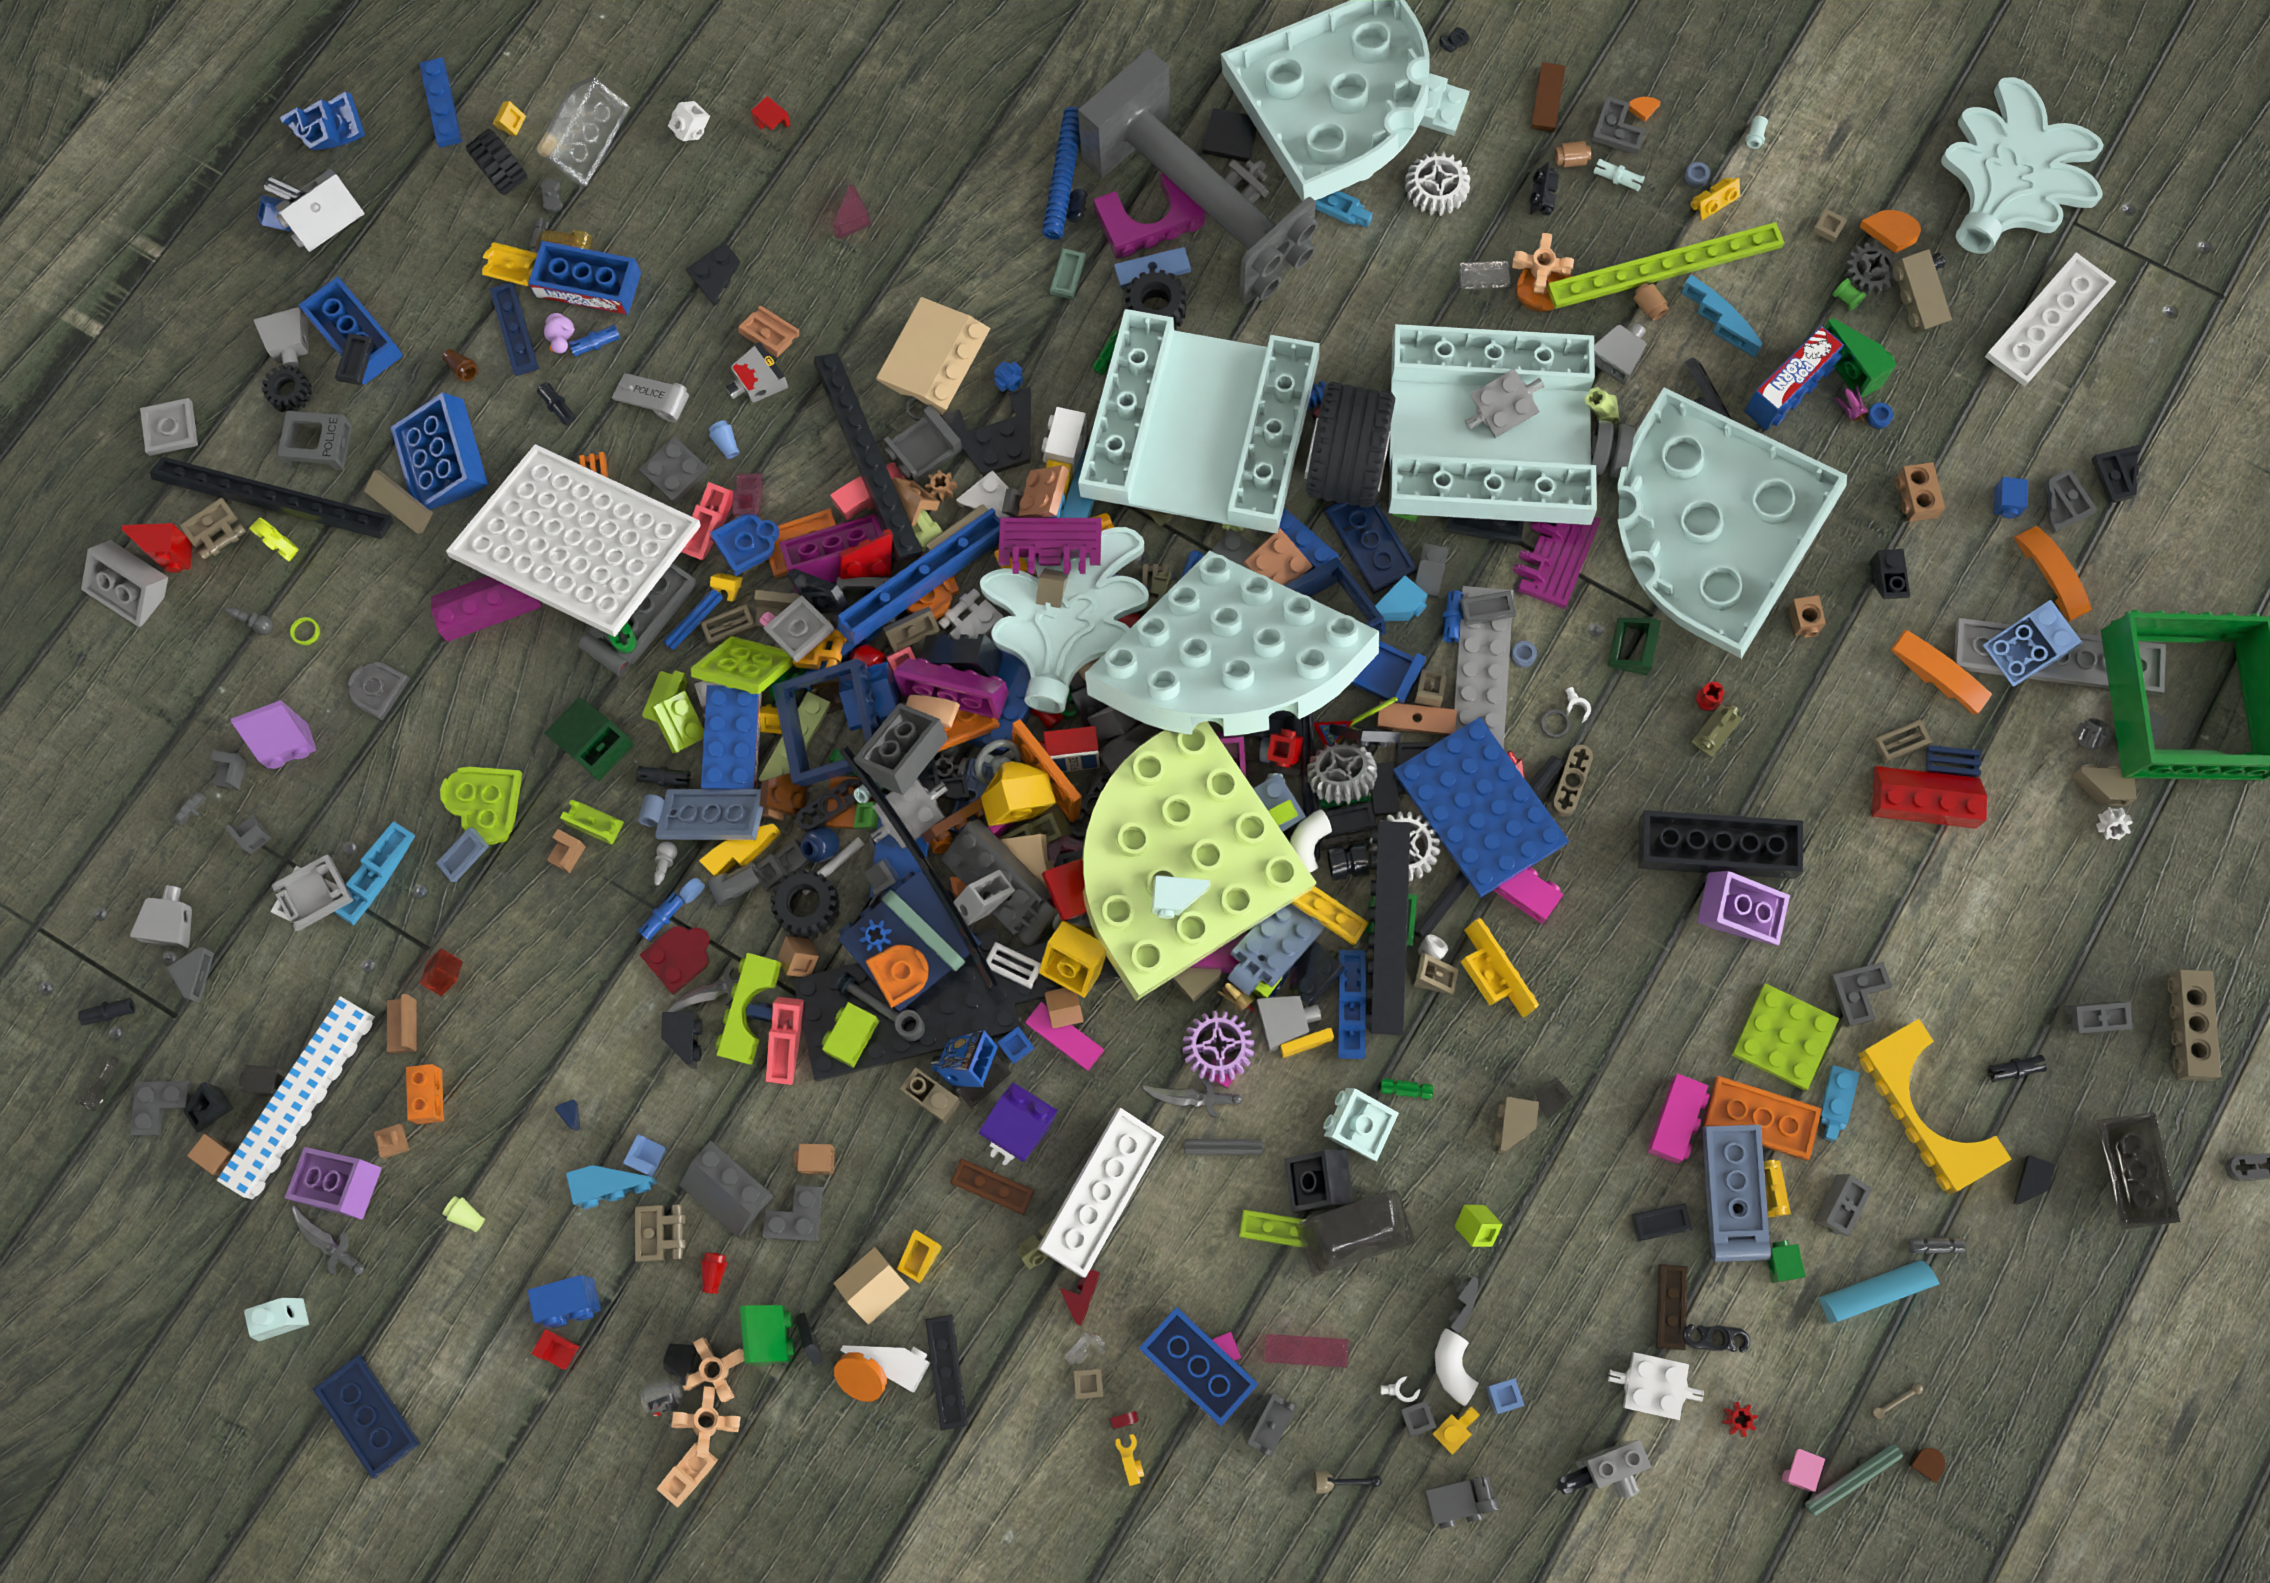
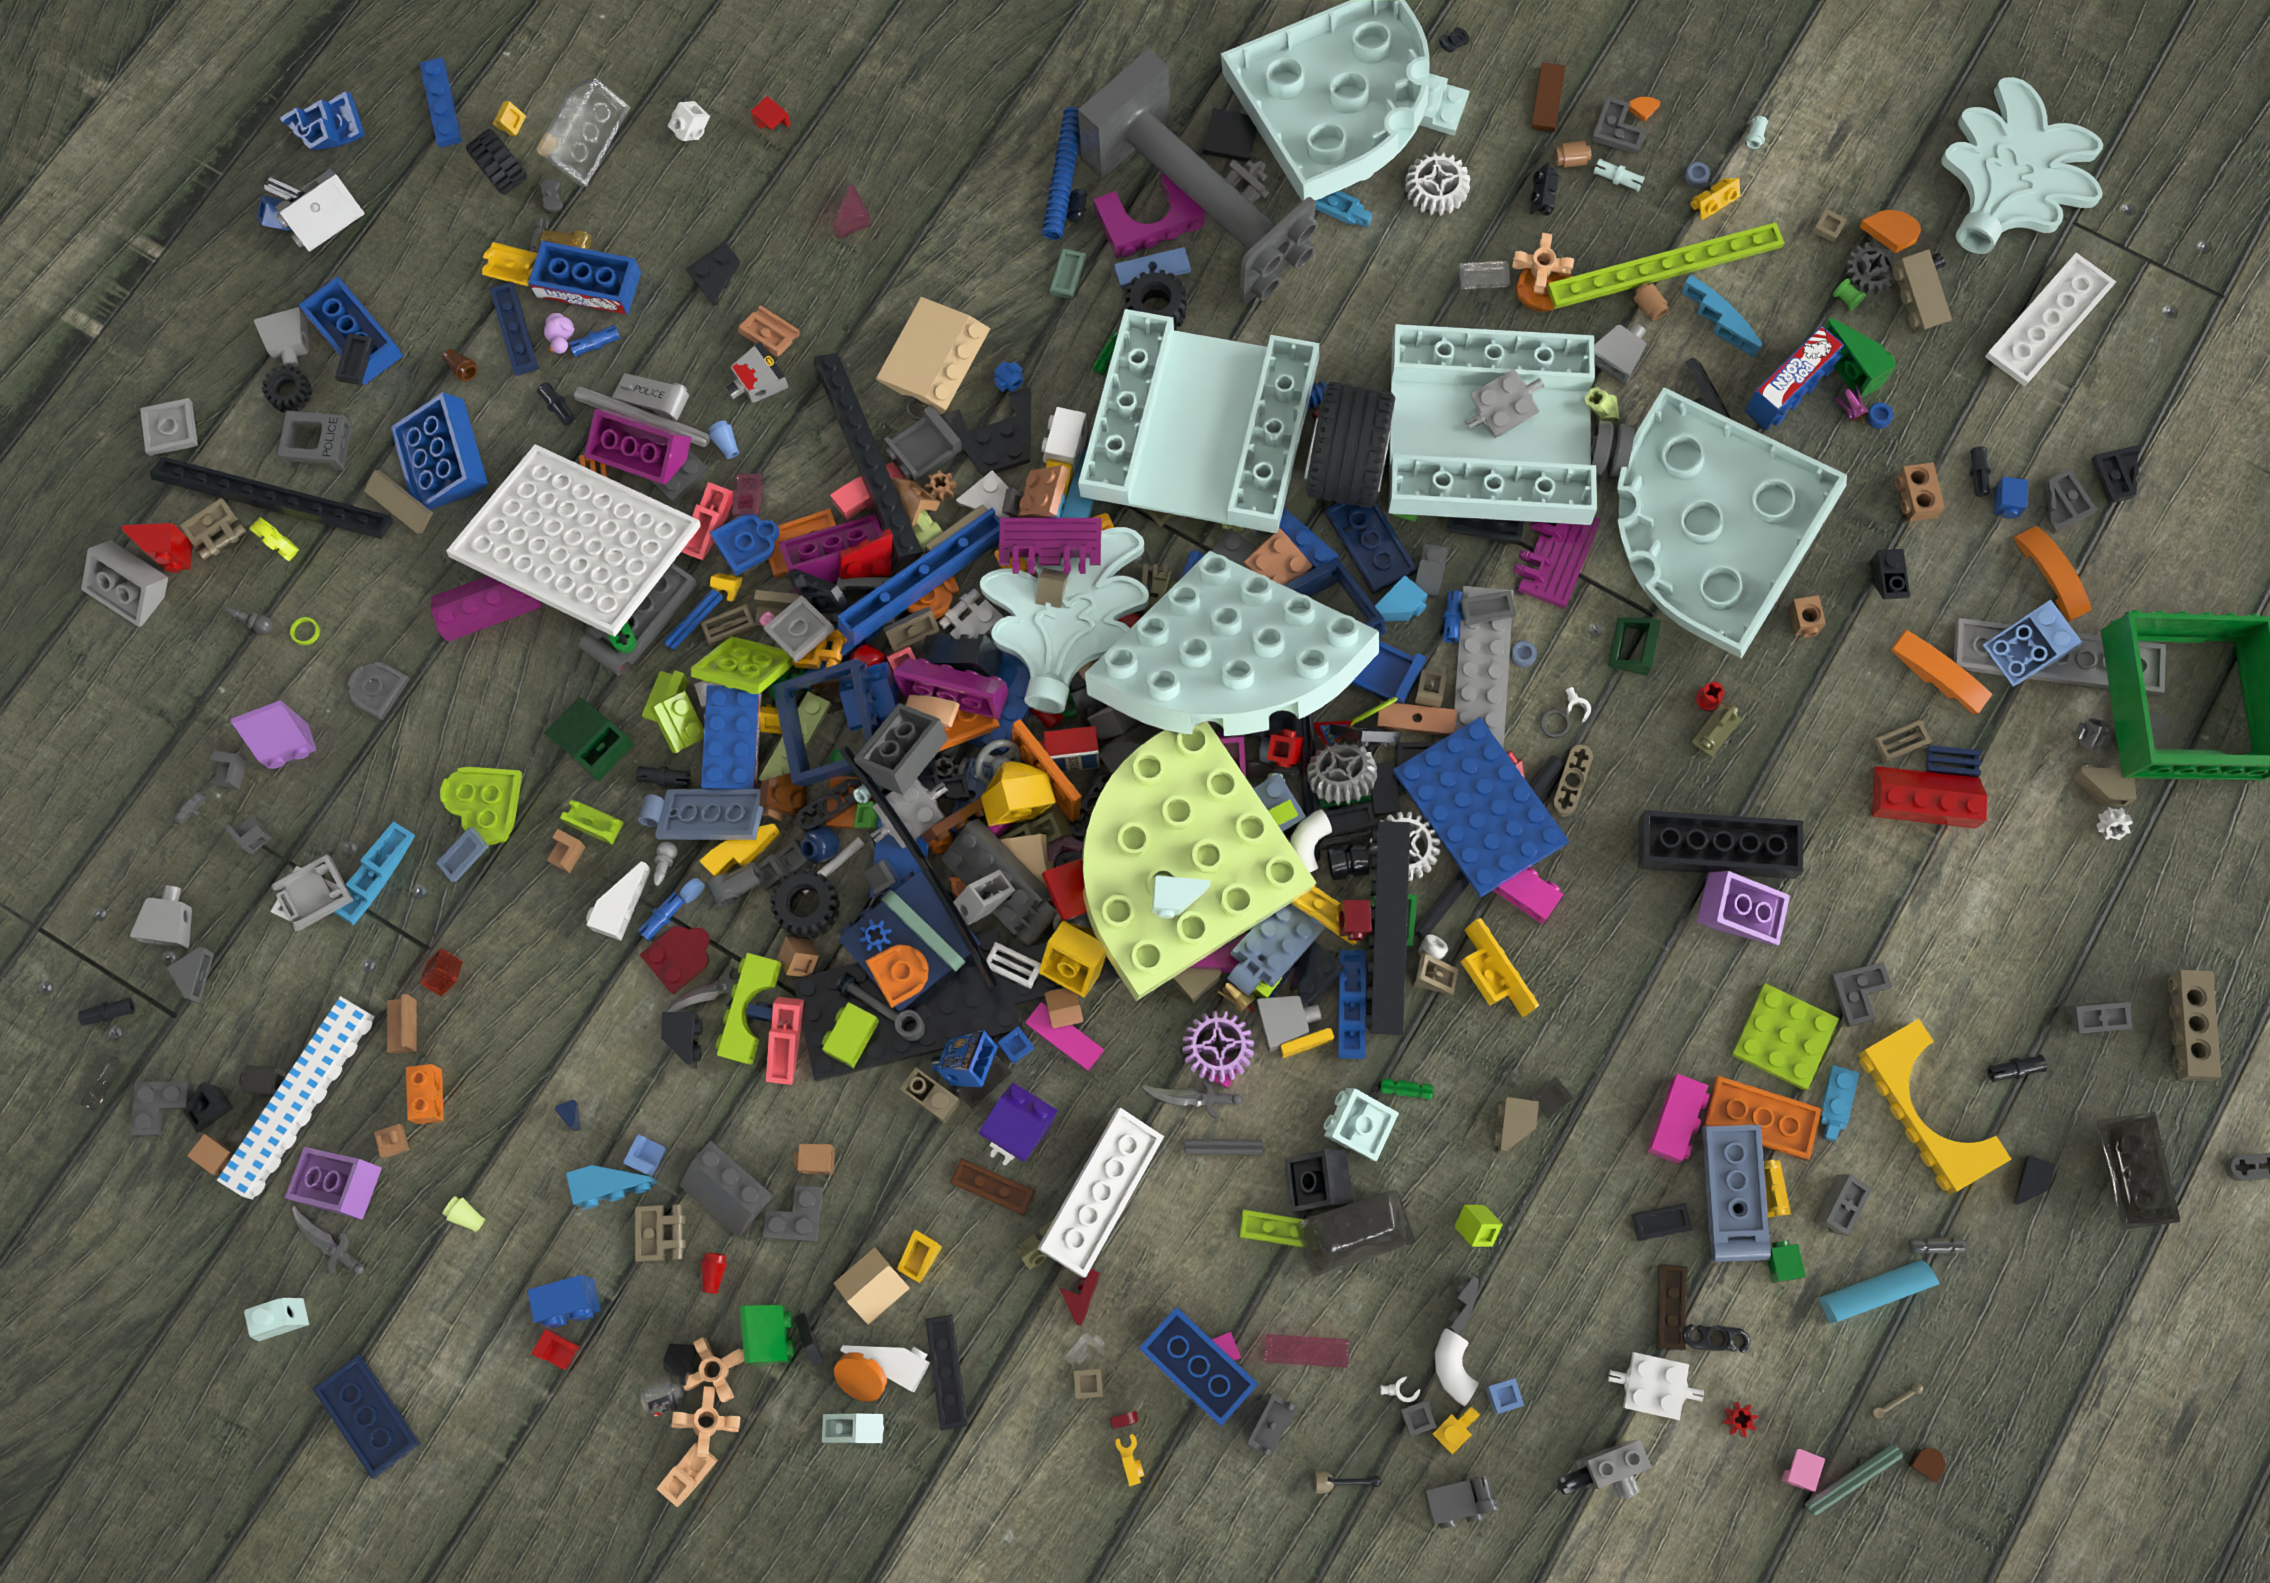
none -> light grey axle [574,387,710,447]
none -> magenta slope [584,409,692,484]
none -> white slope [586,862,651,941]
none -> light aqua slope [822,1414,884,1443]
none -> dark red brick [1338,900,1372,941]
none -> black axle [1970,446,1991,497]

